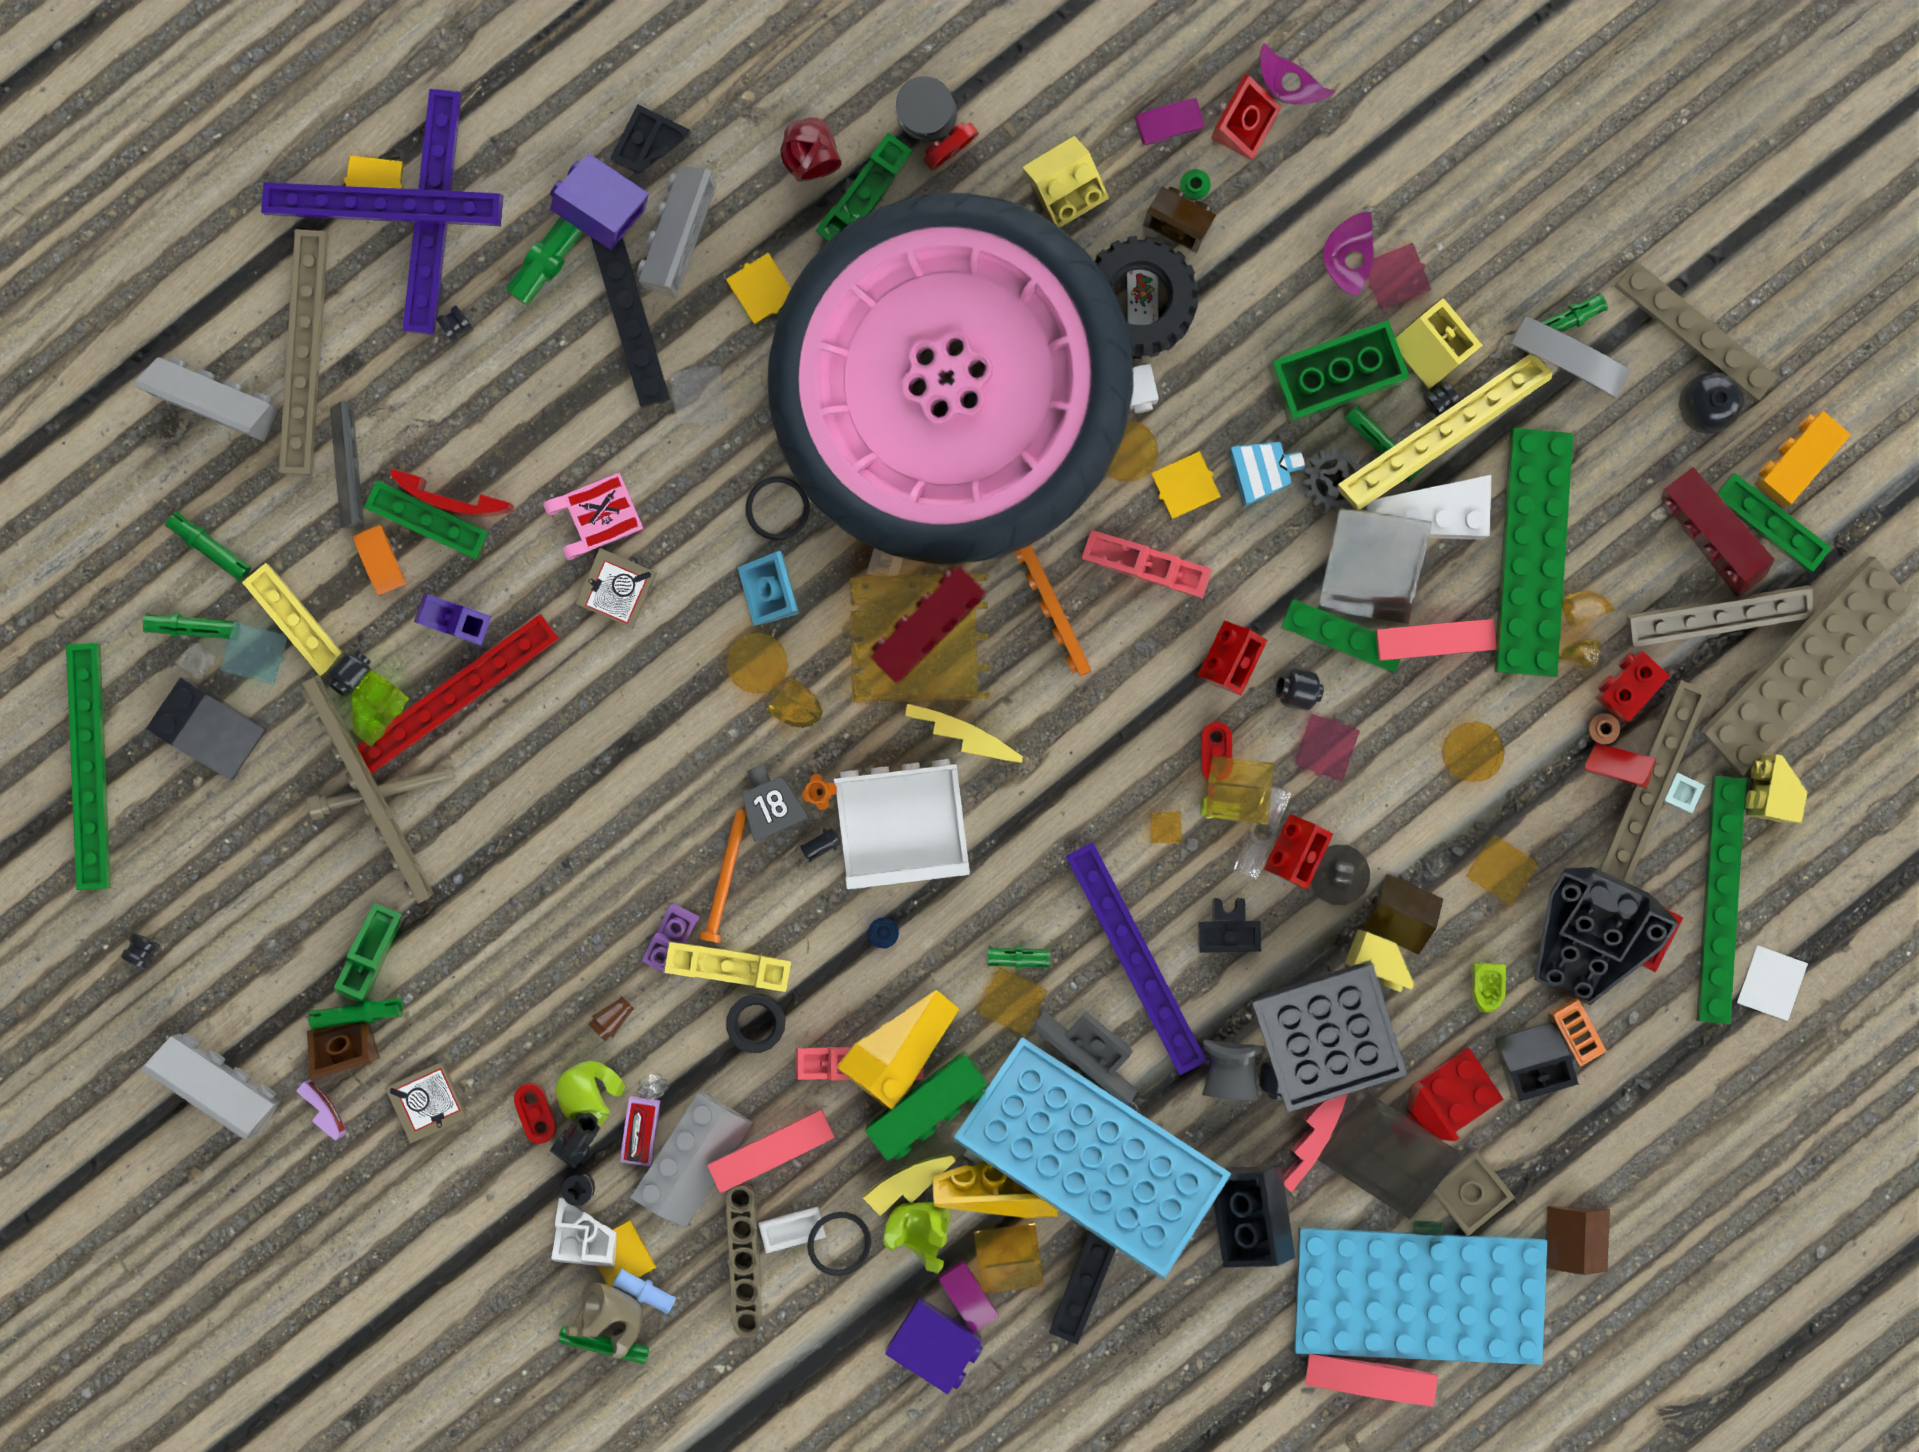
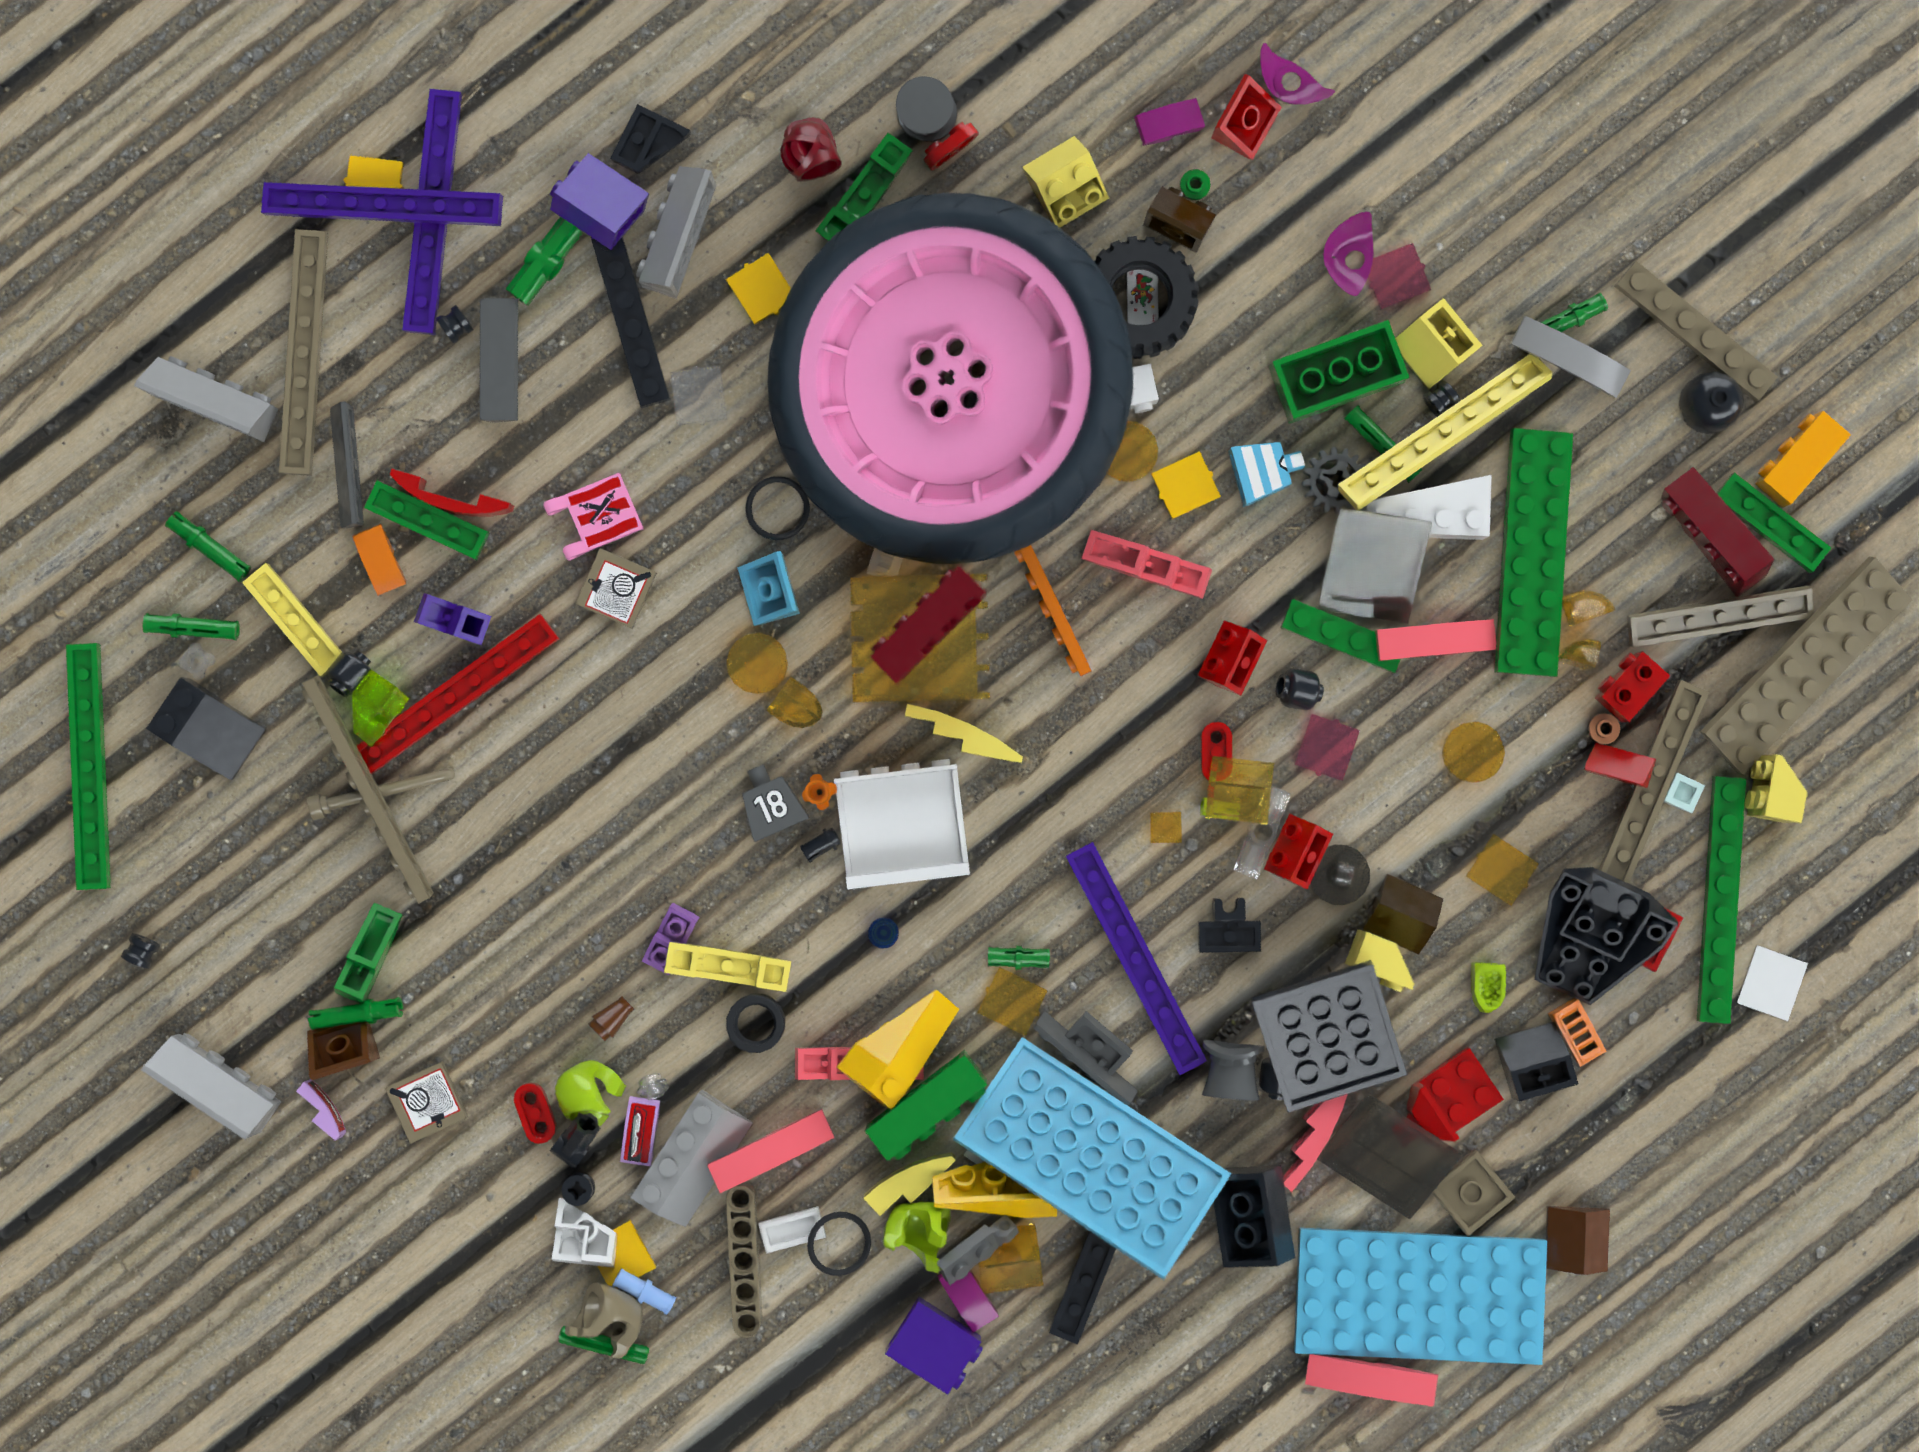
clear light blue piece [220,621,287,684] -> none
orange bar [699,809,747,943] -> none
clear green tile [1413,1220,1444,1235] -> none
none -> dark grey slope [480,298,518,423]
none -> dark grey hinge [937,1215,1019,1285]

